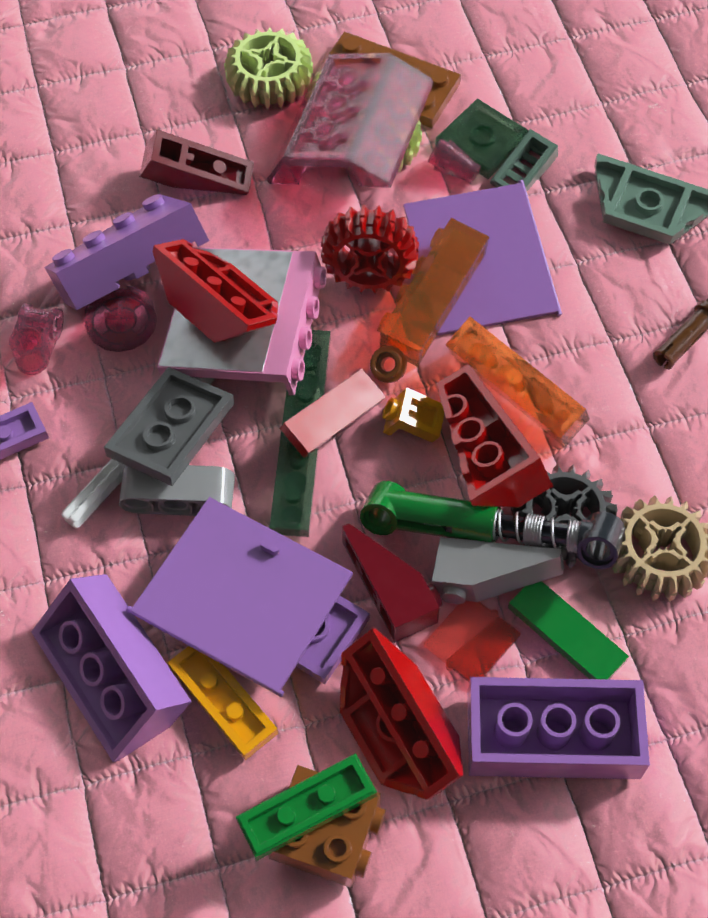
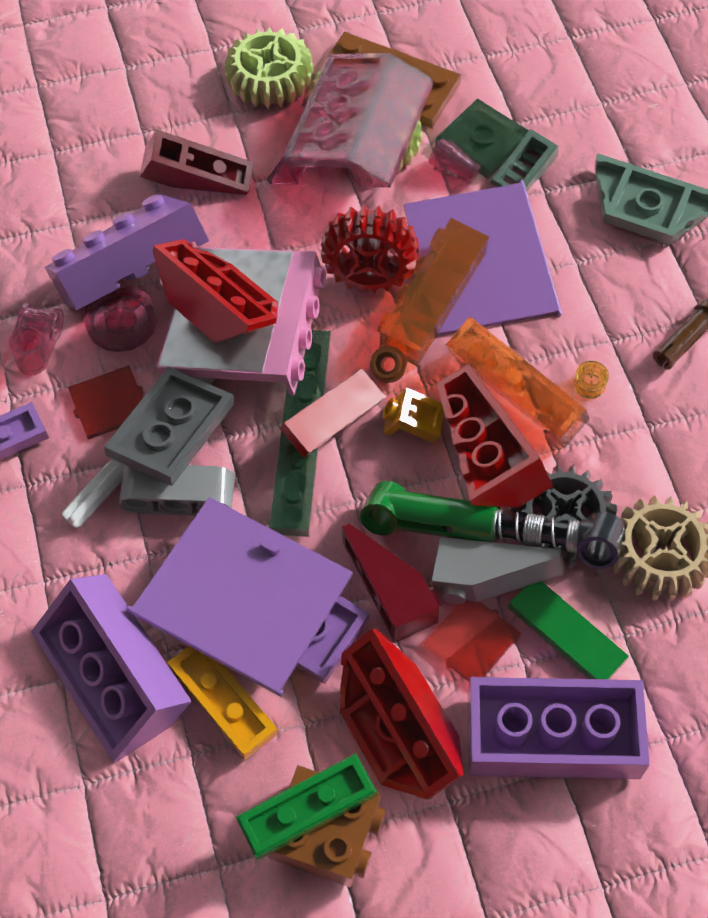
none -> clear red piece [68,365,144,440]
none -> clear yellow bush [573,361,609,399]

